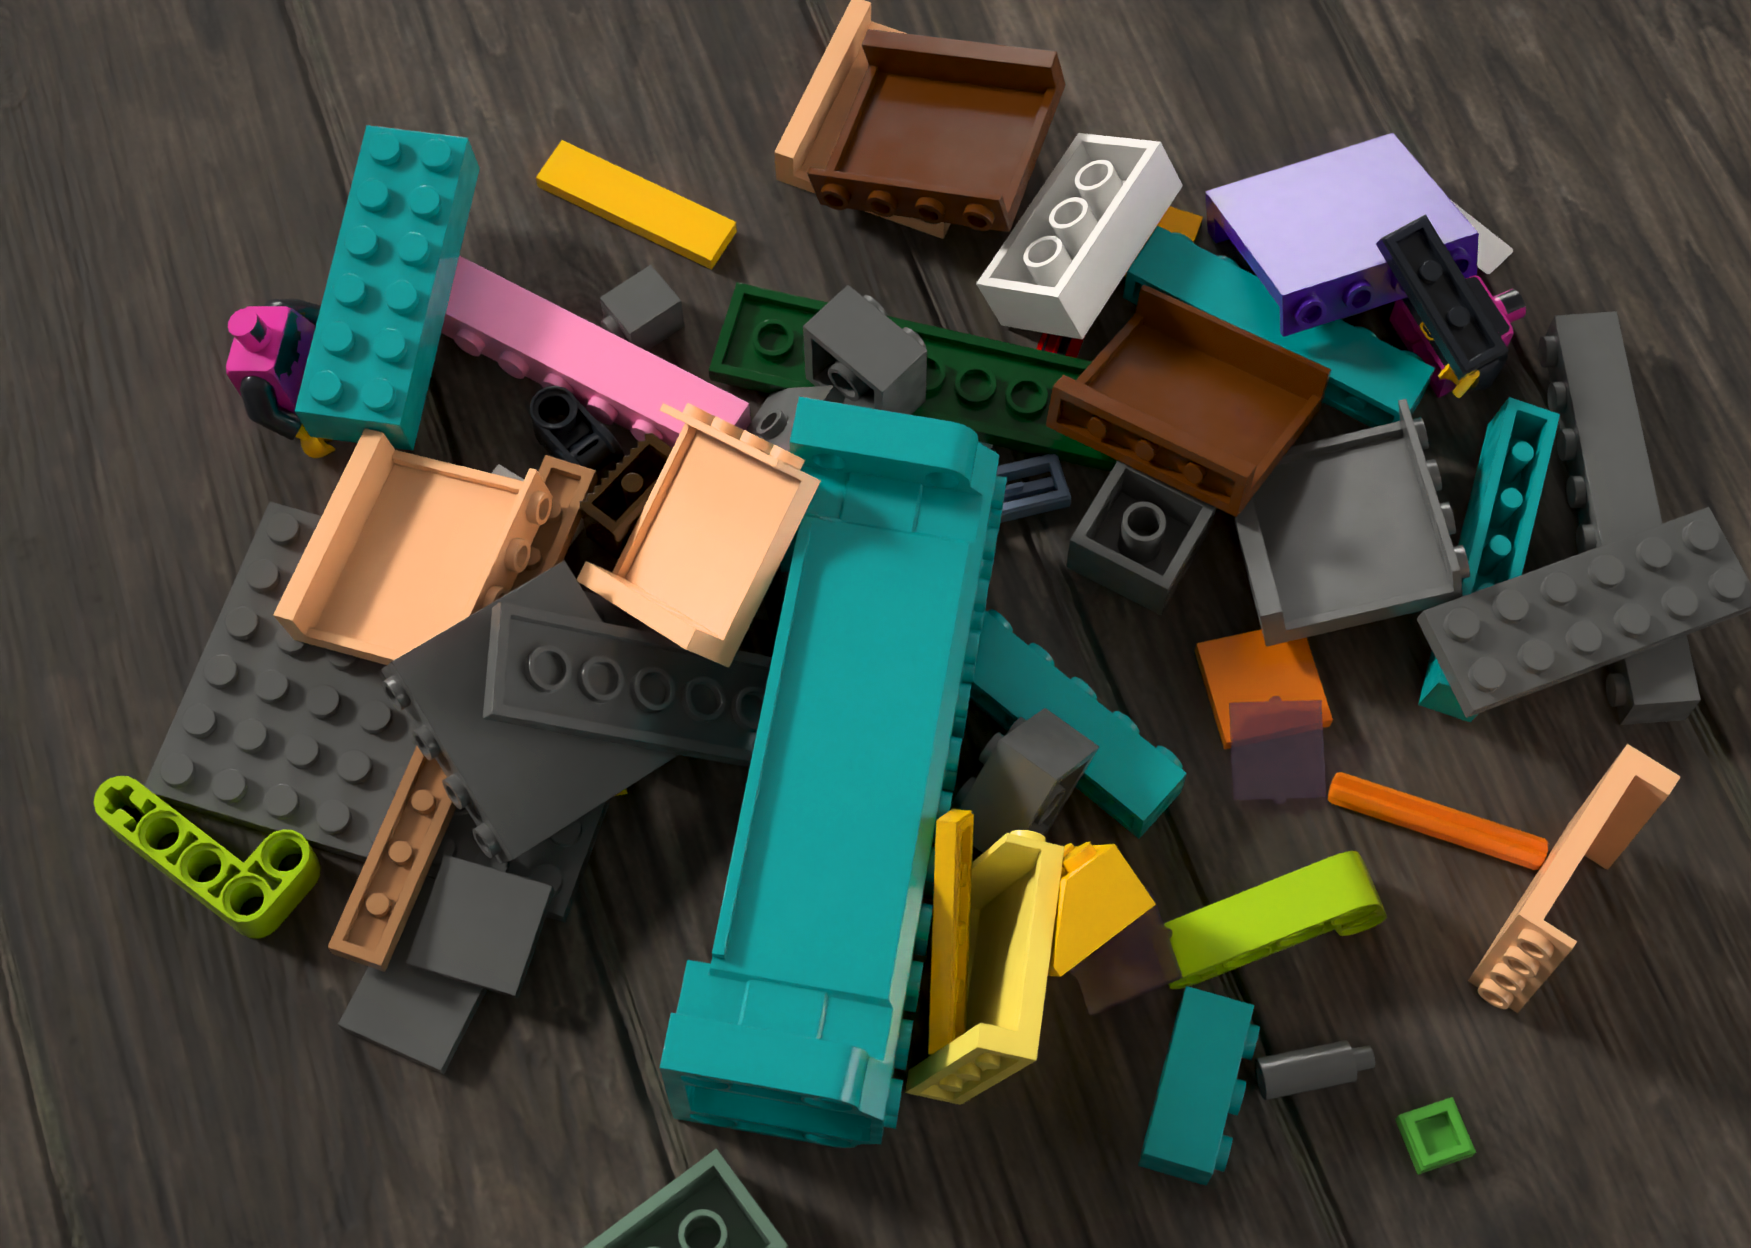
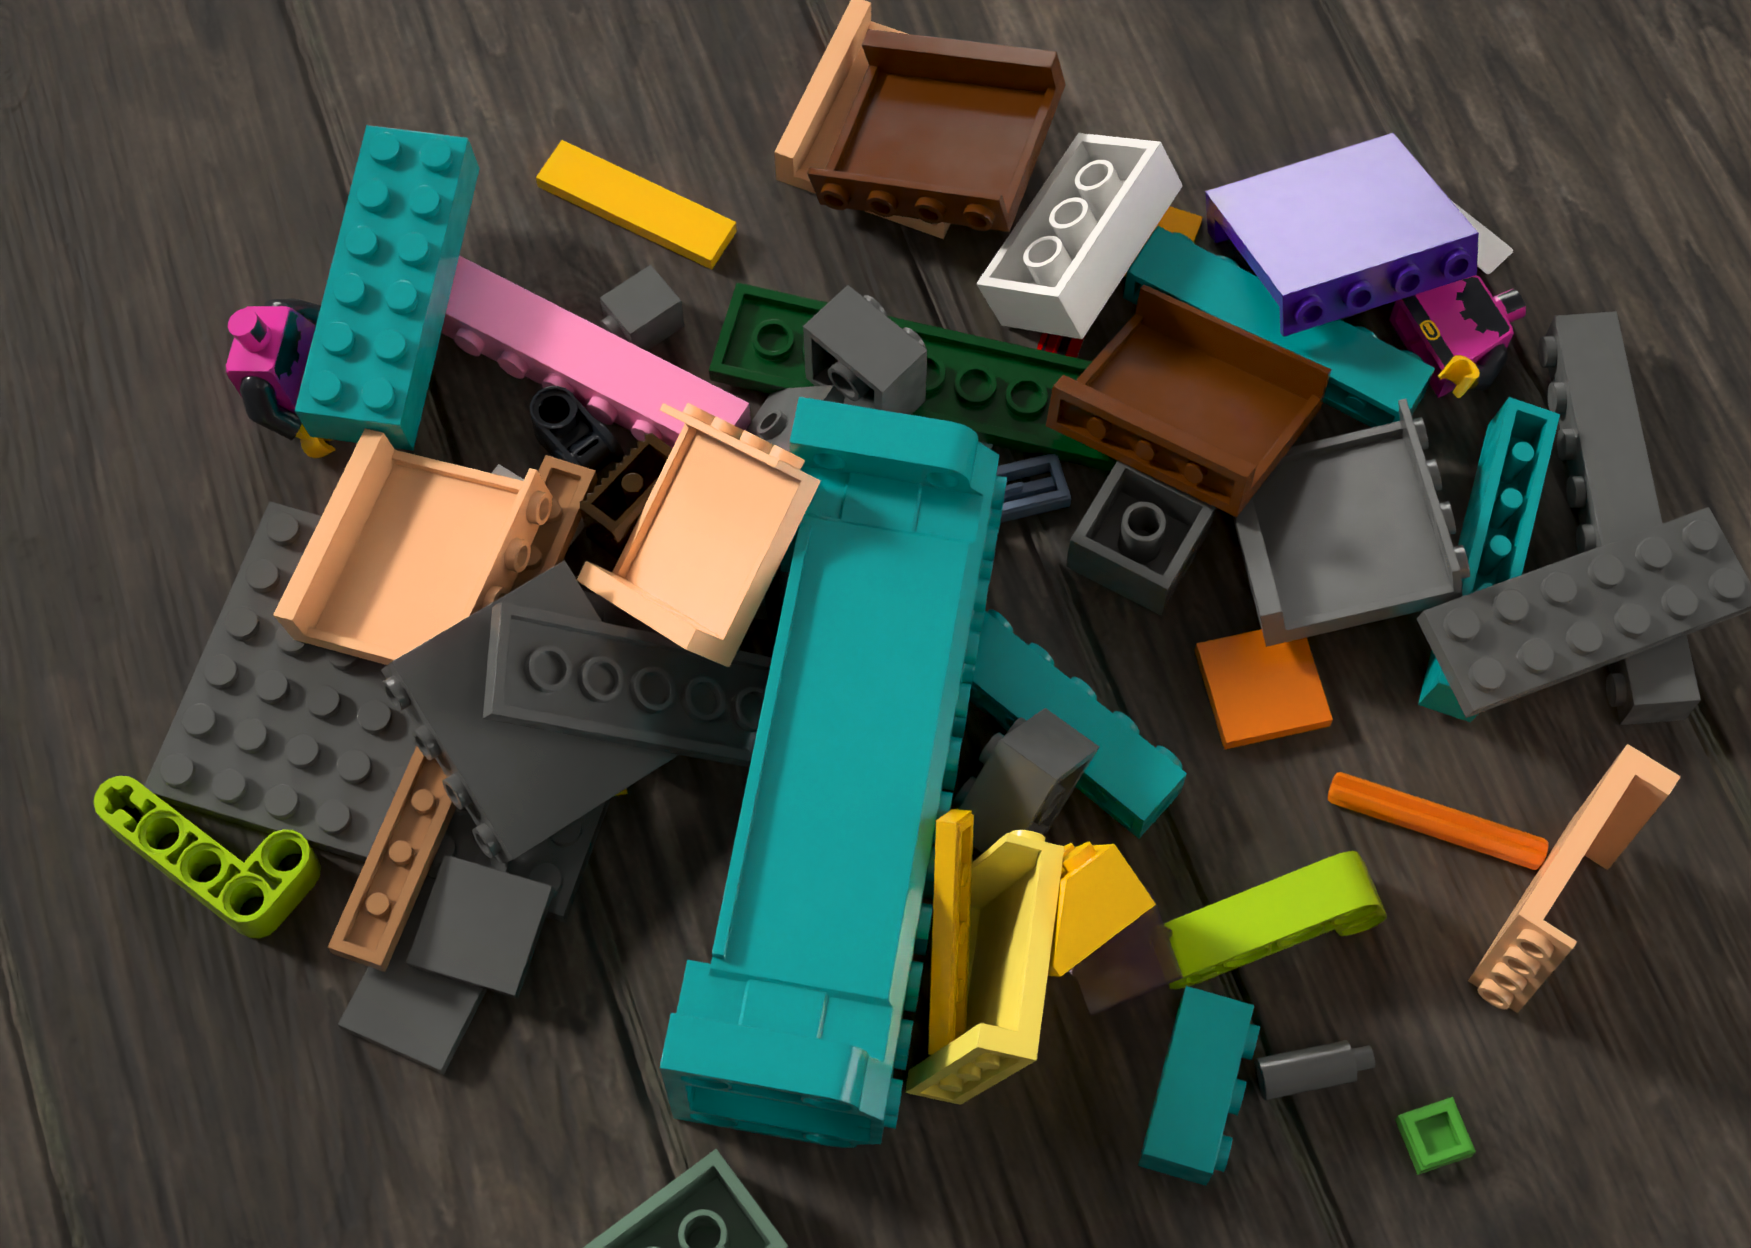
piece [1229,696,1326,805] -> none
black tile [1376,214,1509,380] -> none

